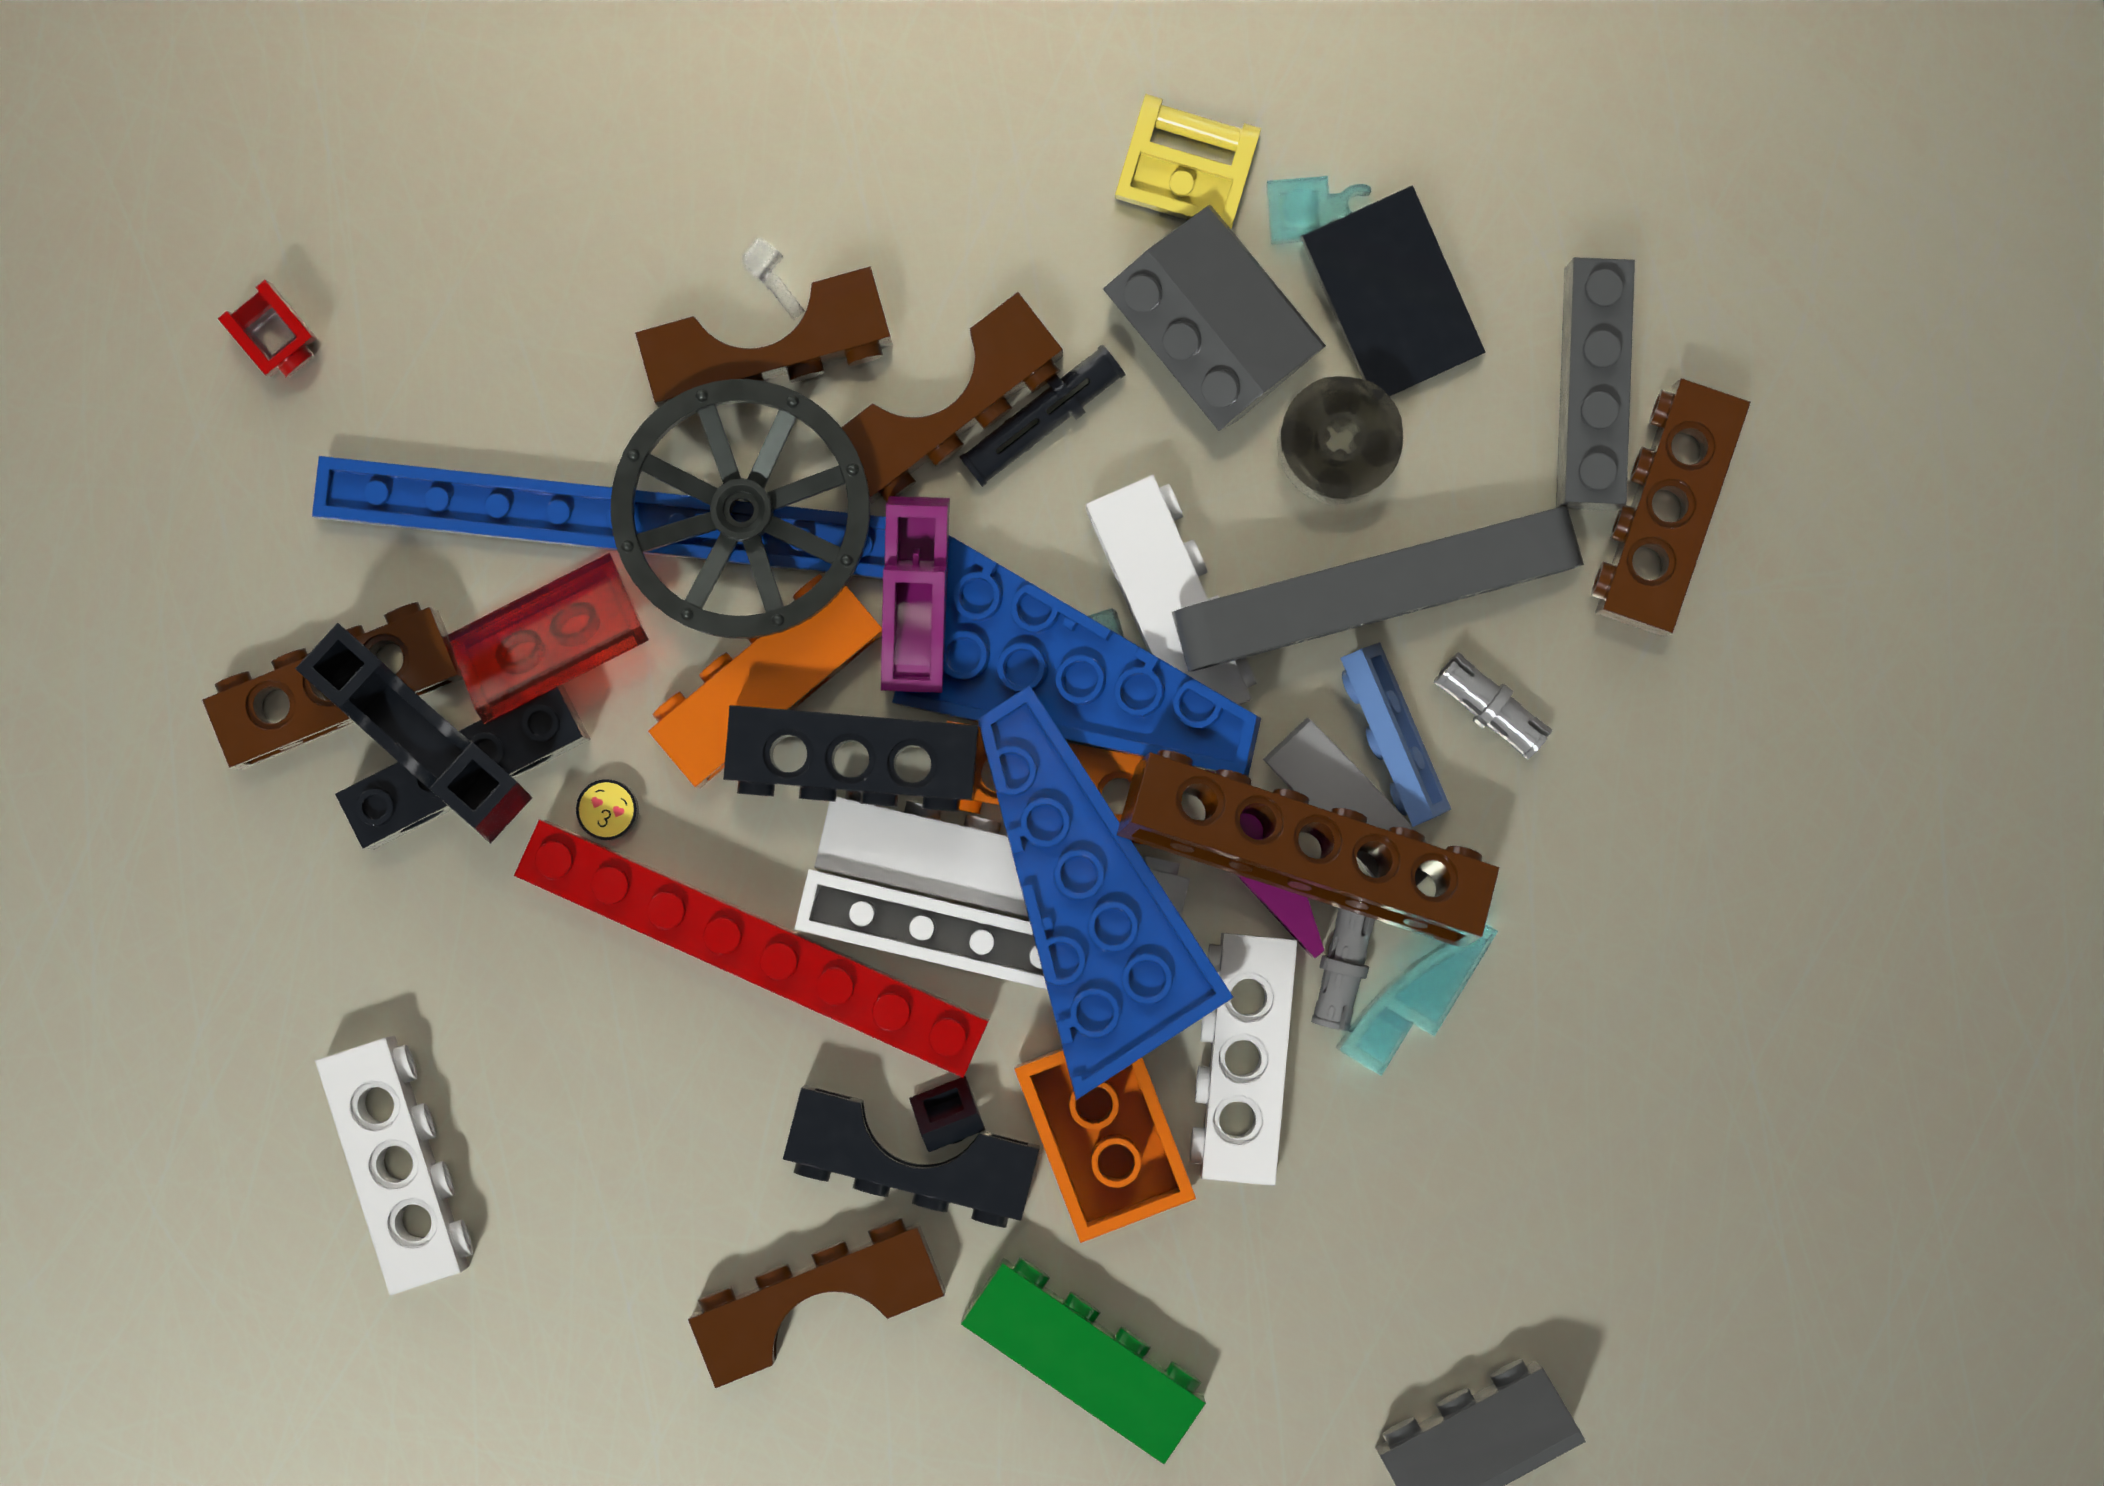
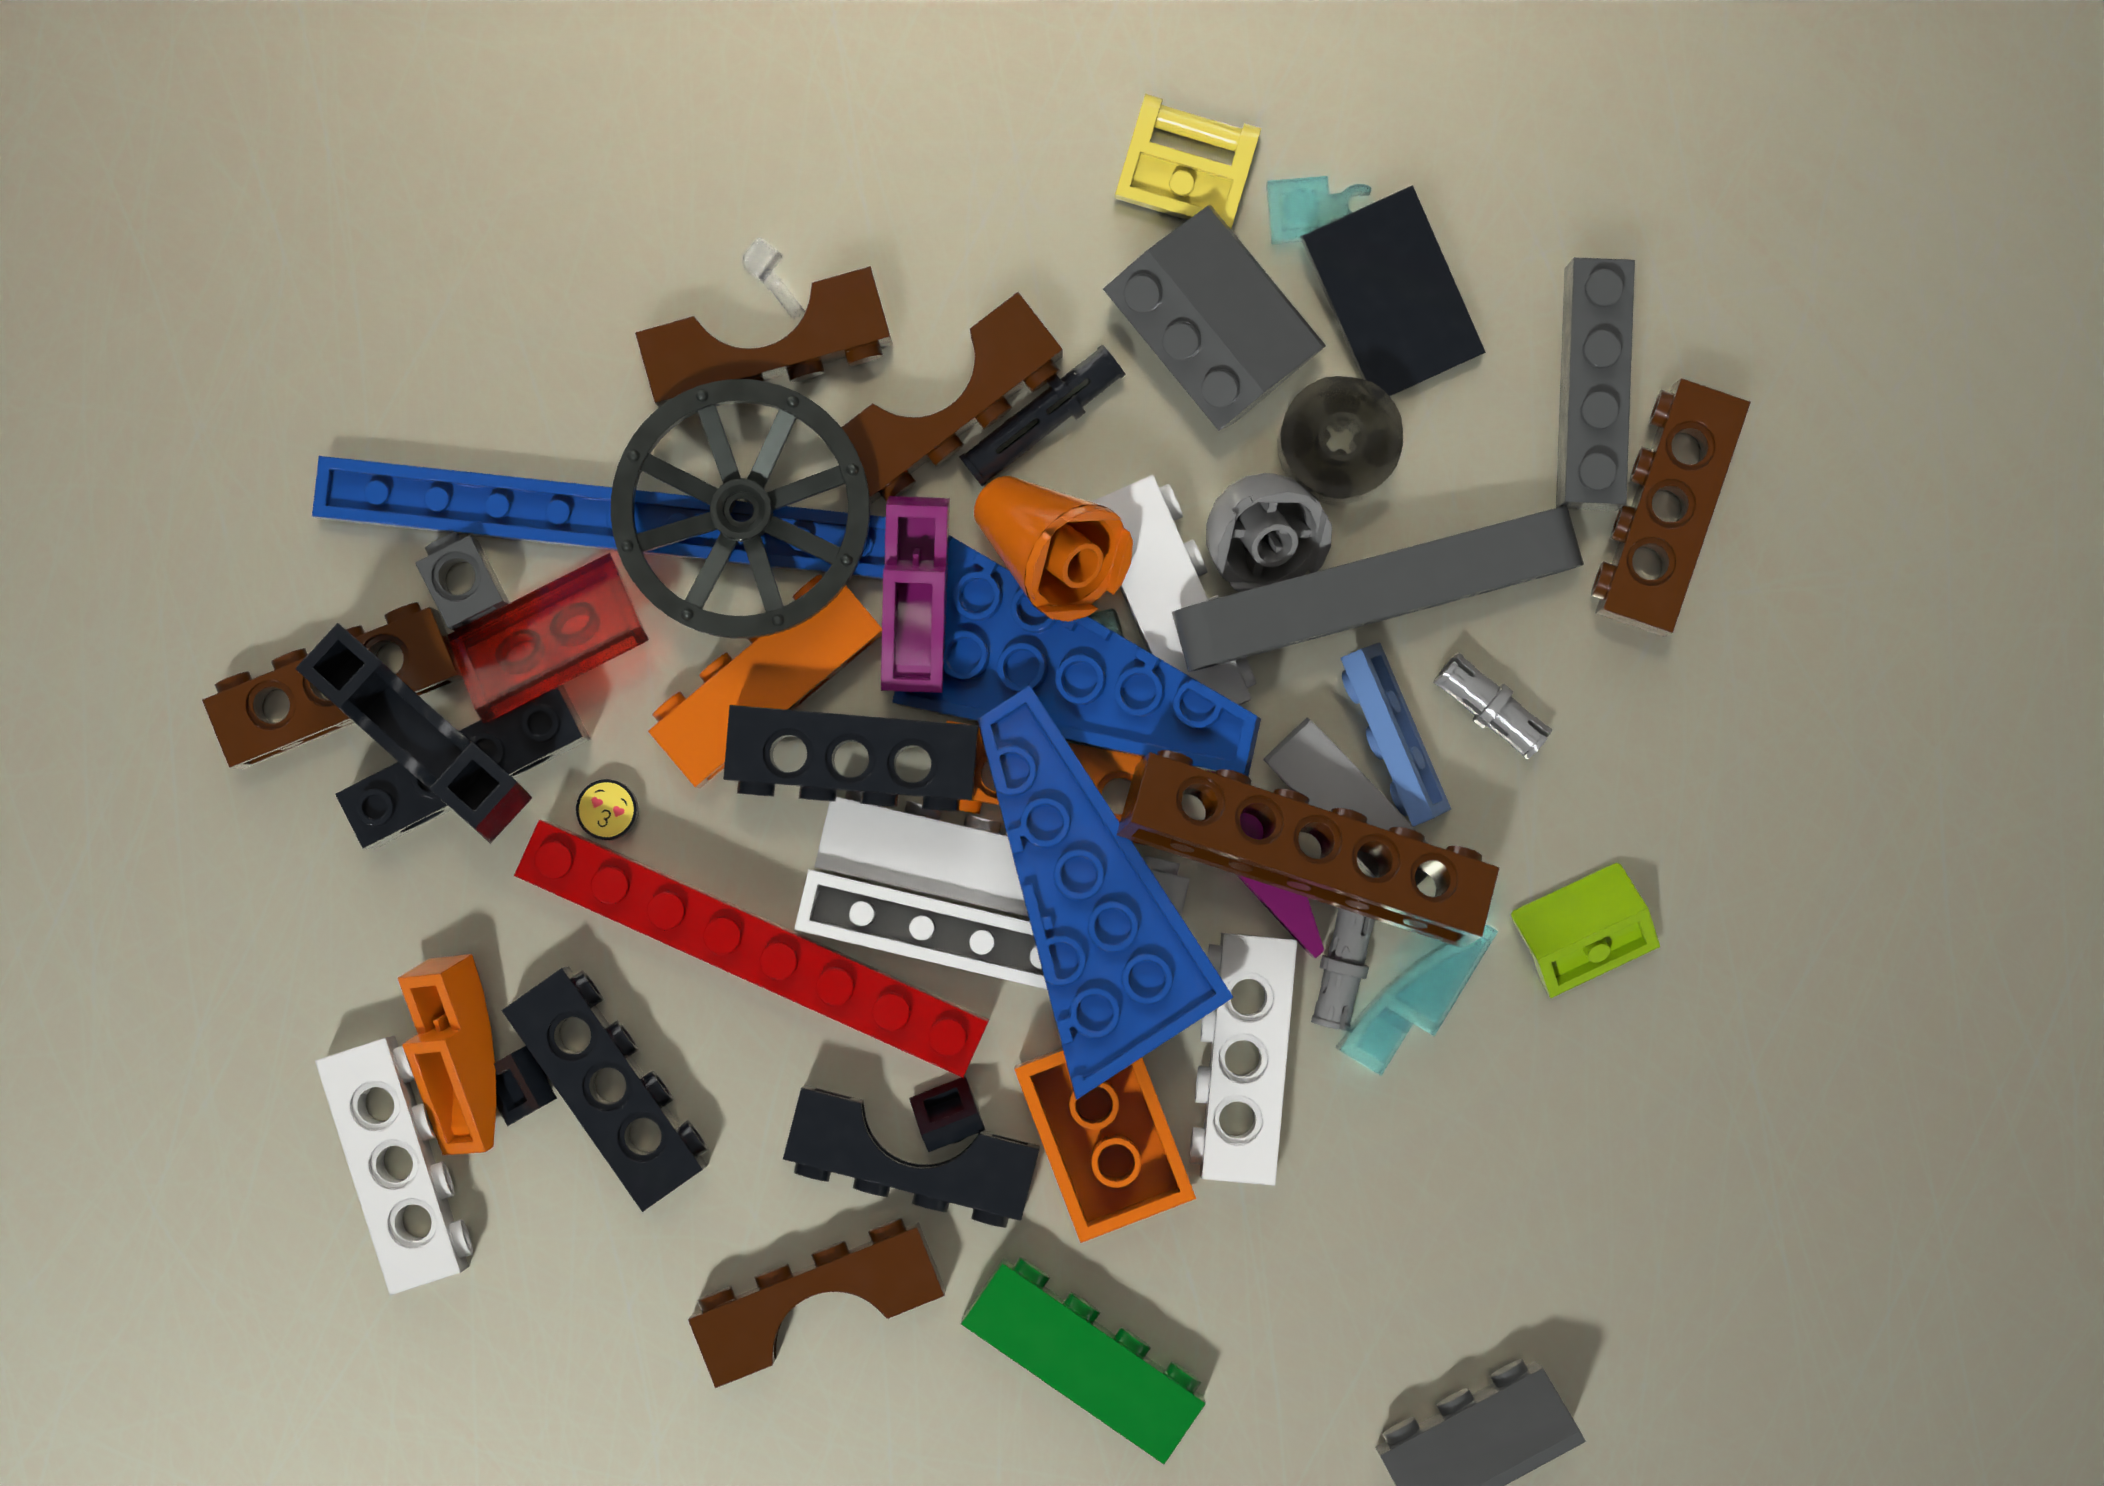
red window [217,280,318,378] -> none
none -> orange slope [397,954,496,1155]
none -> dark grey brick [415,532,511,632]
none -> black plate [494,1046,557,1126]
none -> black brick [501,967,708,1212]
none -> orange cone [974,476,1133,622]
none -> light grey cylinder [1206,473,1332,593]
none -> lime panel [1511,863,1660,998]

